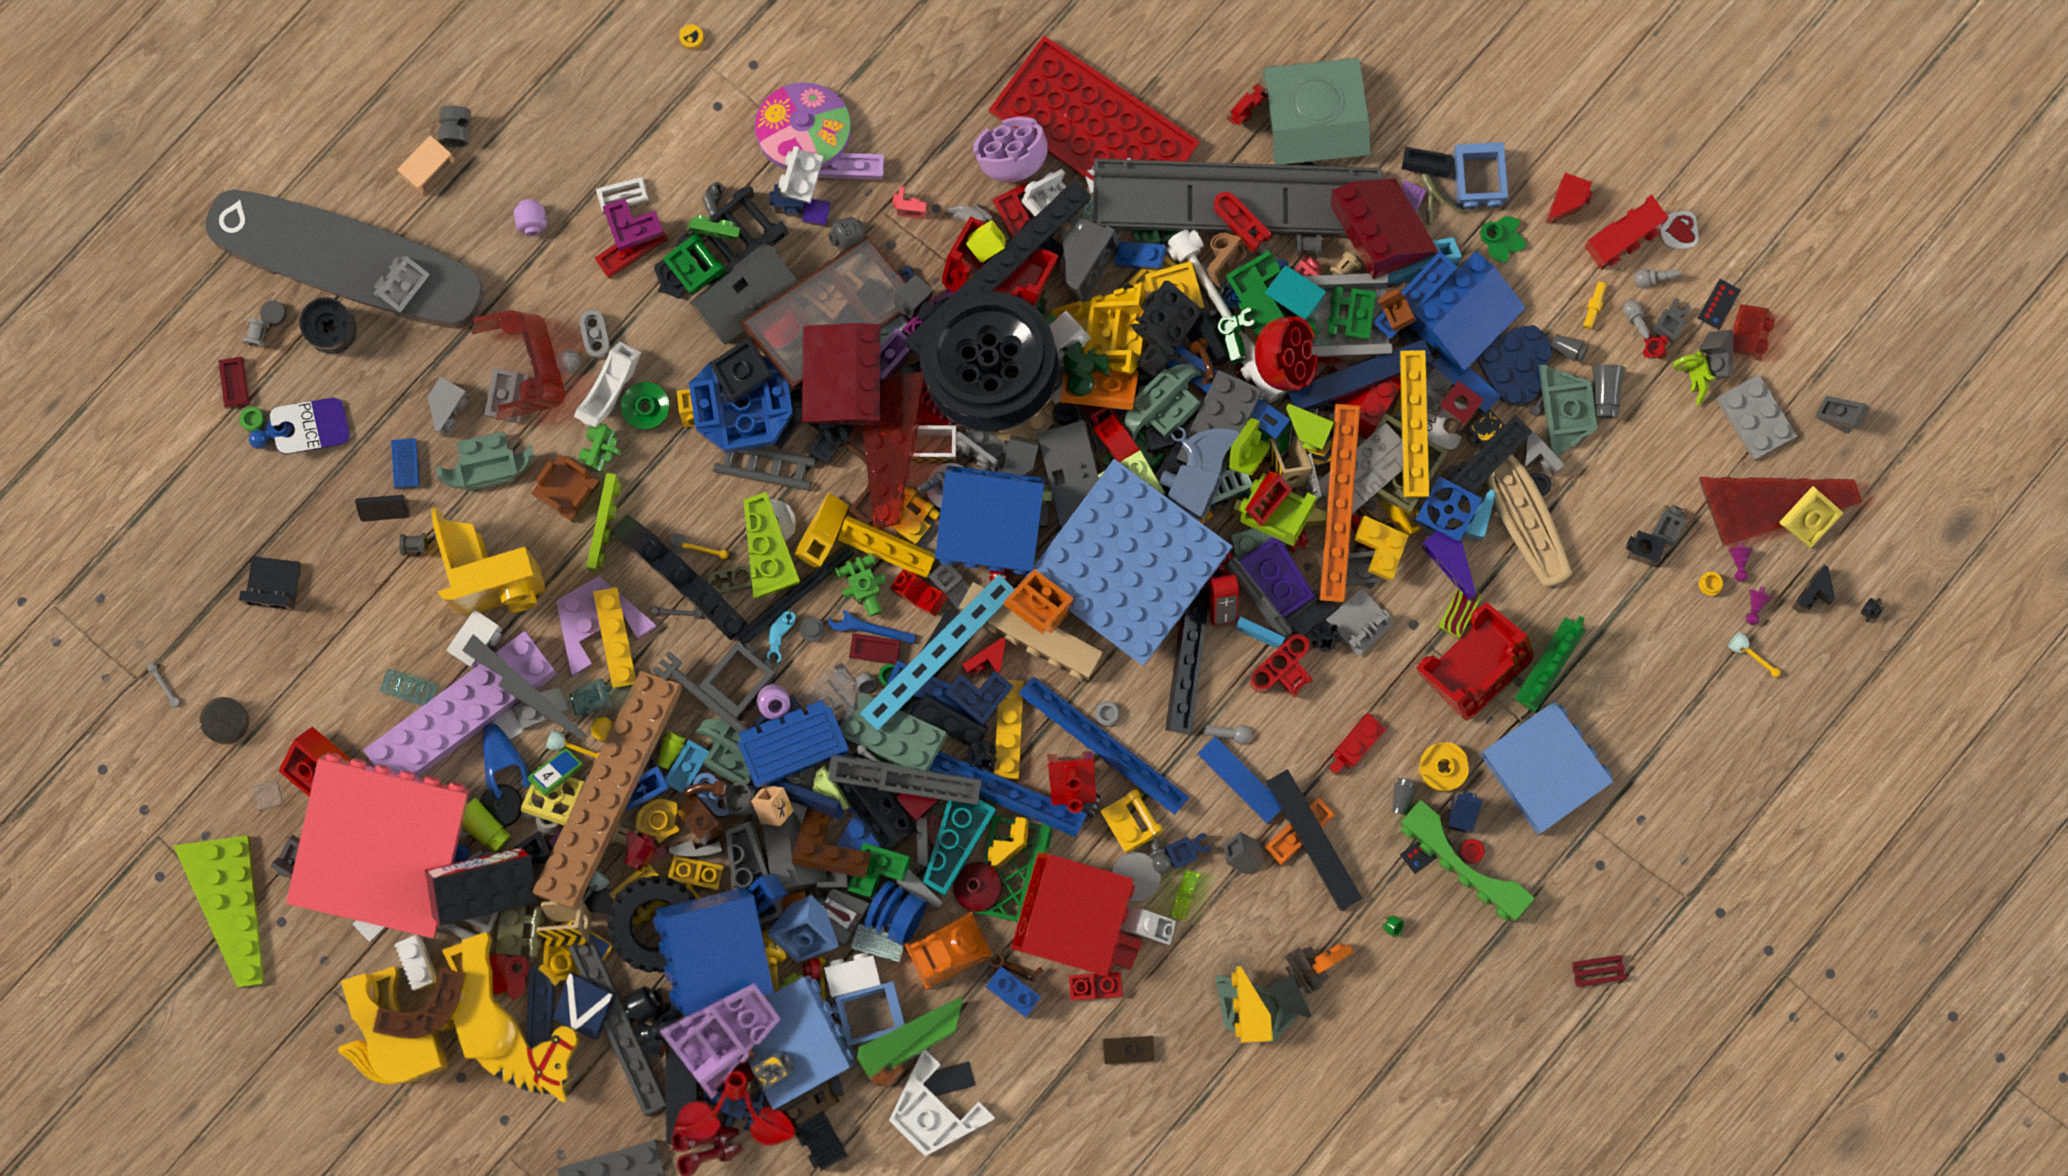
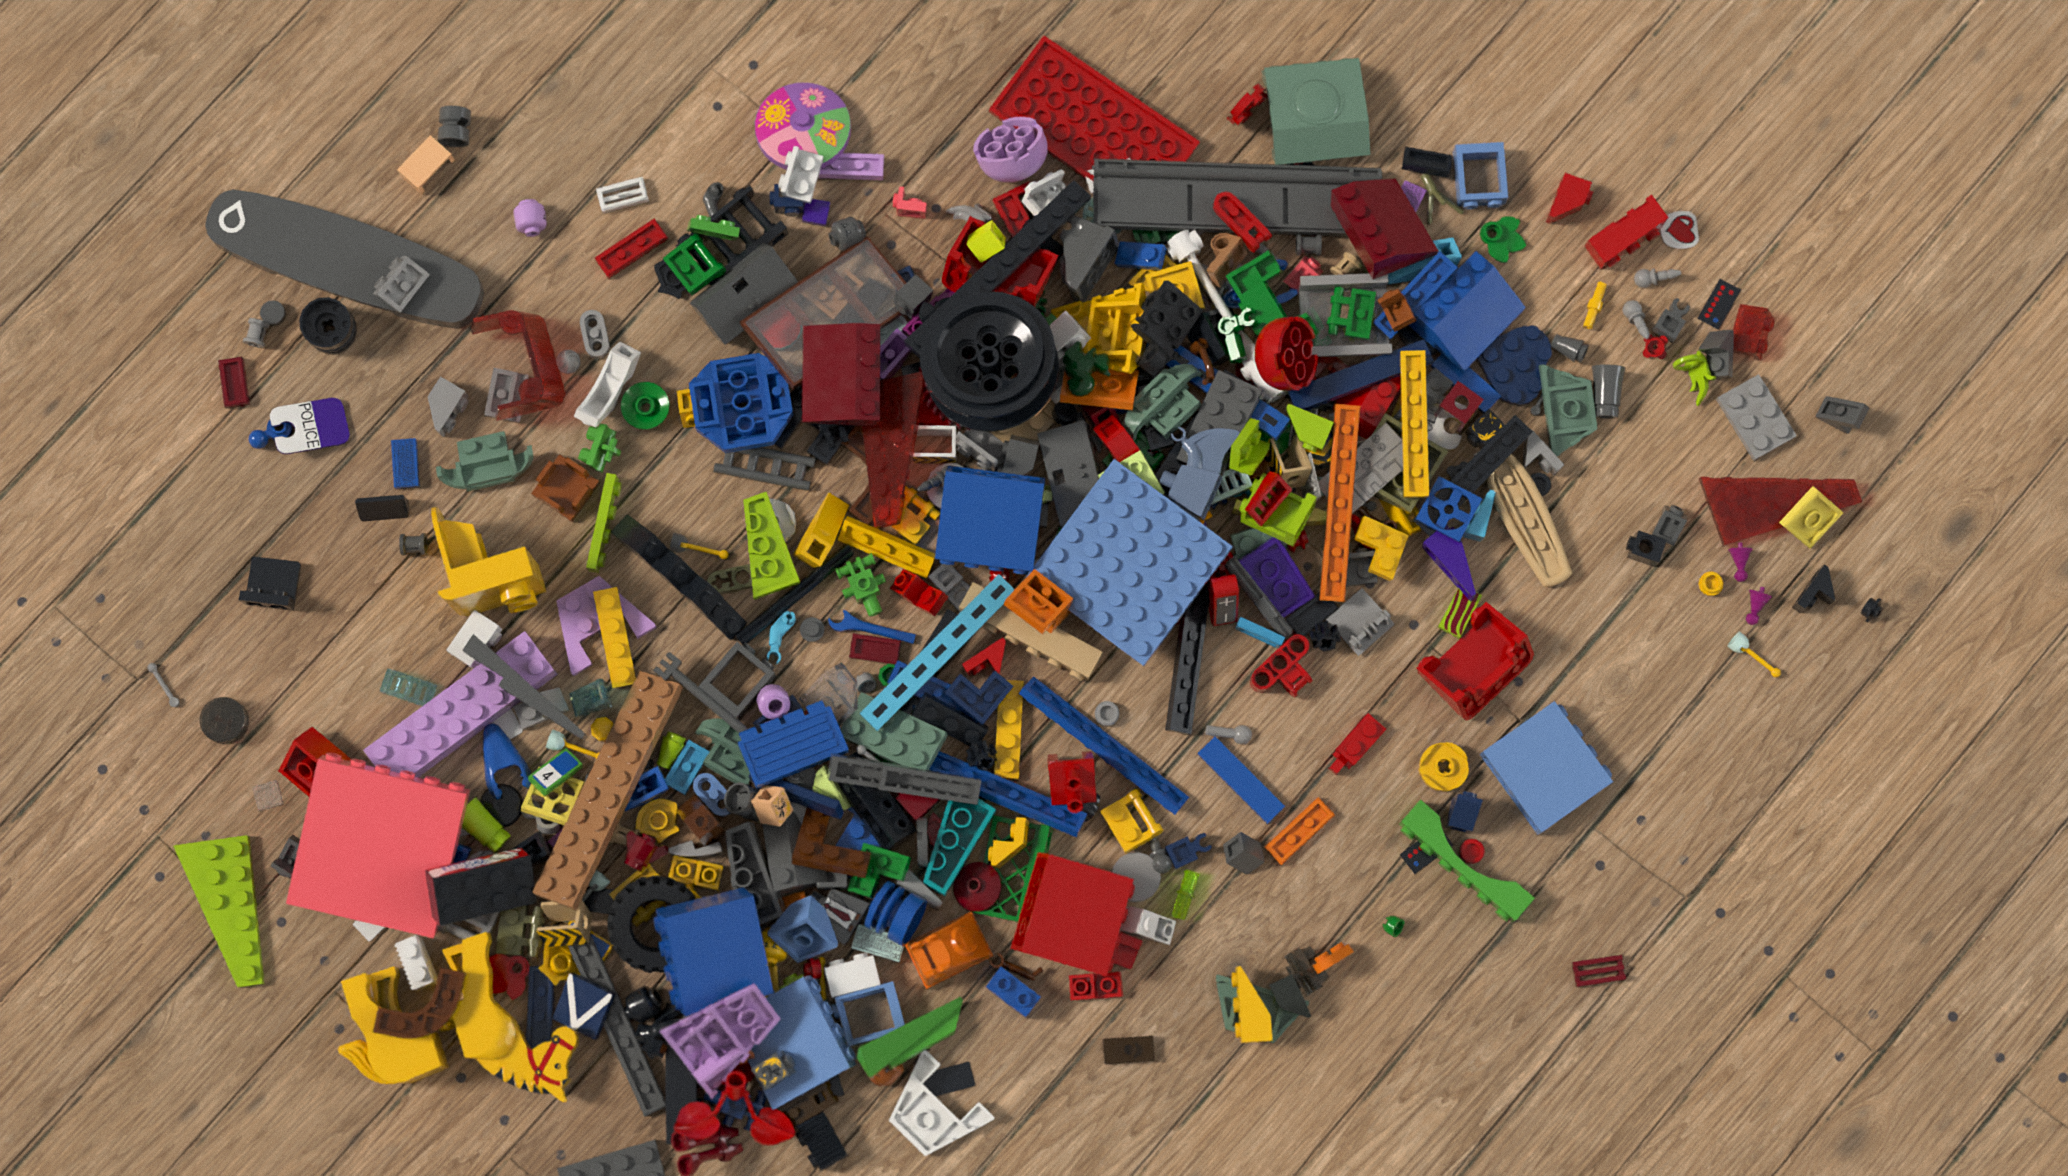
bright green tile [240,407,266,432] -> none
magenta plate [603,198,664,252] -> none
dark grey hinge [651,606,703,619] -> none
yellow tile [679,24,704,50] -> none
reddish brown piece [683,781,727,798] -> none
black plate [709,337,774,404] -> none
blue slope [747,873,787,915] -> none
teal slope [1265,265,1326,320] -> none
black tile [1265,769,1362,911] -> none
dark grey cone [1392,777,1418,815] -> none
green fence [1513,616,1586,713] -> none

